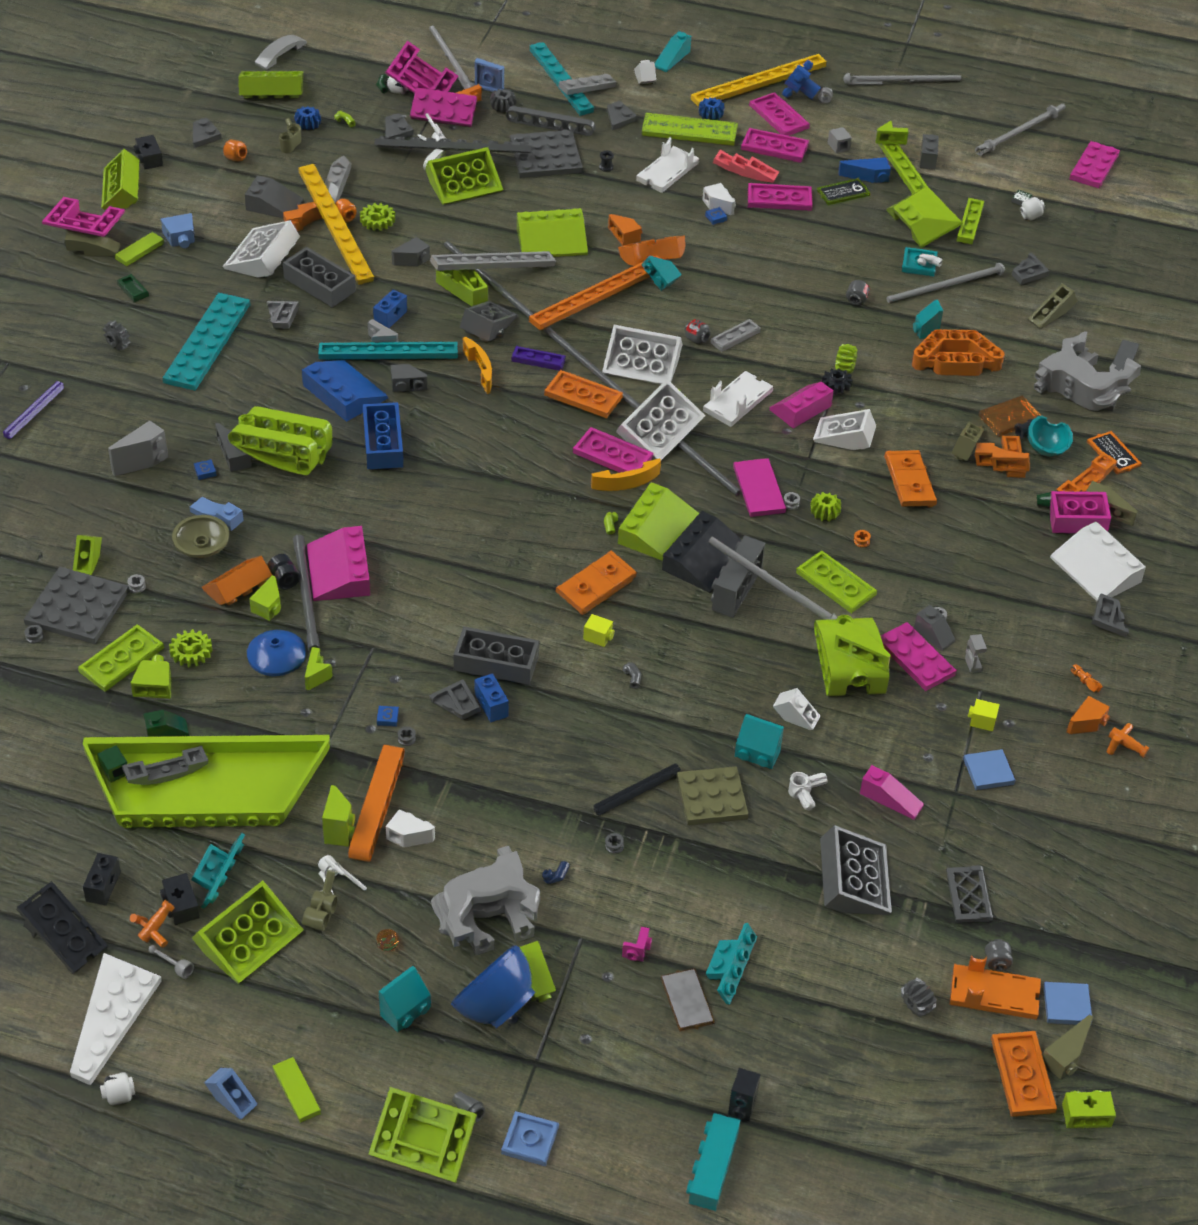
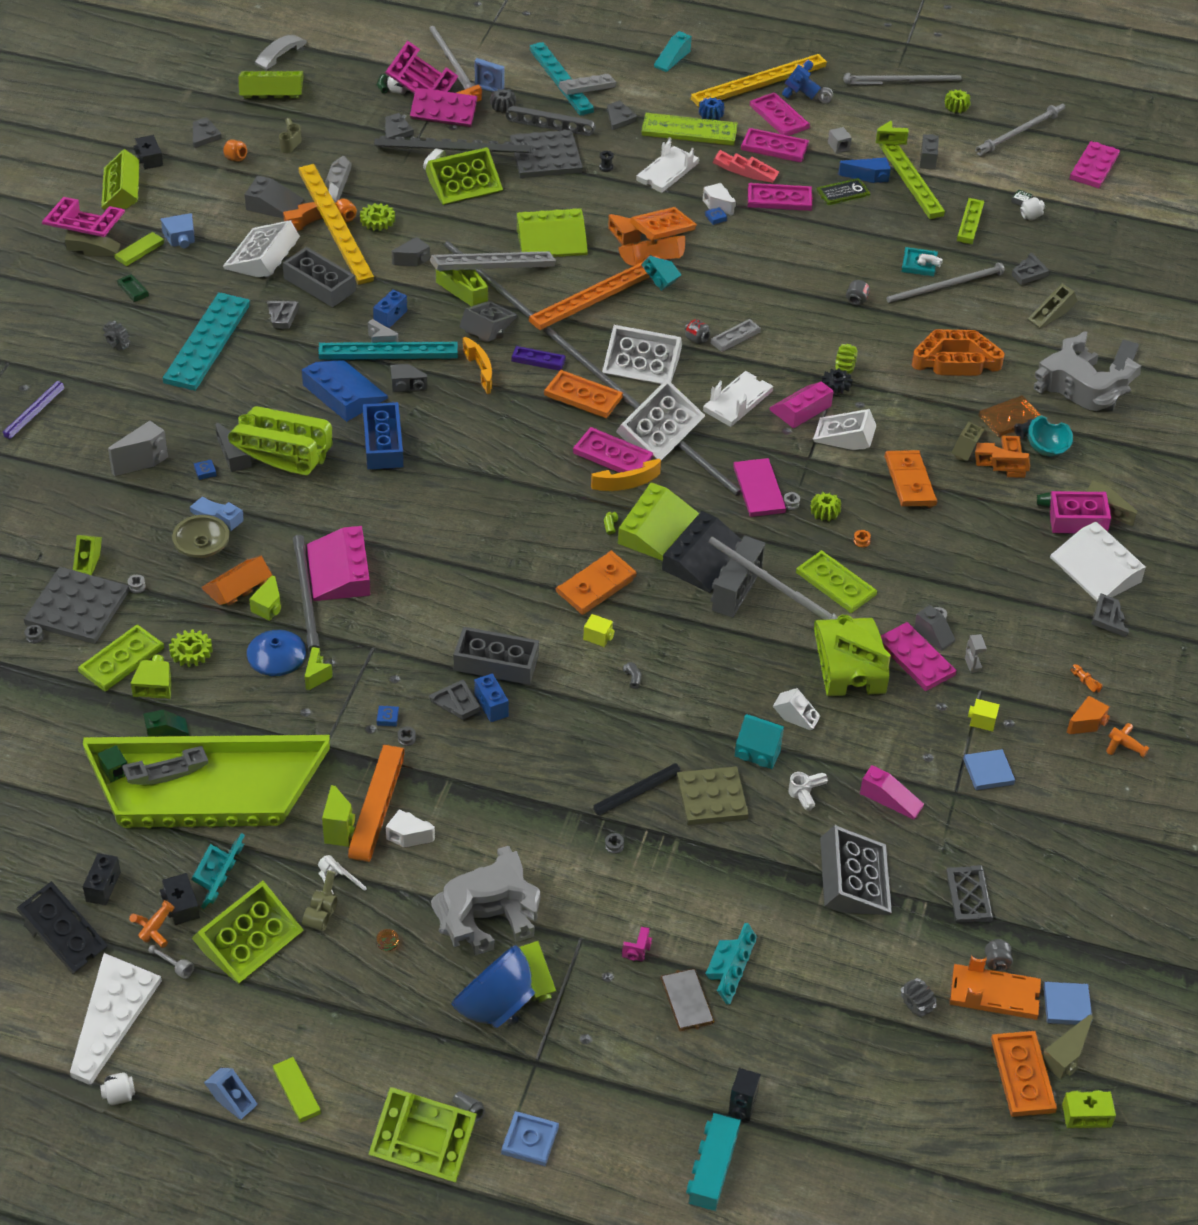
black wheel [267,554,300,590] -> none
blue gear [294,106,321,131] -> none
lime arm [334,111,356,127] -> none
teal slope [379,966,431,1032] -> none
white plant [418,113,446,141] -> none
dark blue arm [542,861,570,884] -> none
white slope [634,60,656,84] -> none
lime slope [887,186,962,248] -> none
teal slope [913,300,943,339] -> none
orange slope [1056,452,1117,492] -> none
piece [1087,431,1142,474] -> none
none -> orange plate [630,207,697,240]
none -> lime gear [945,89,971,113]

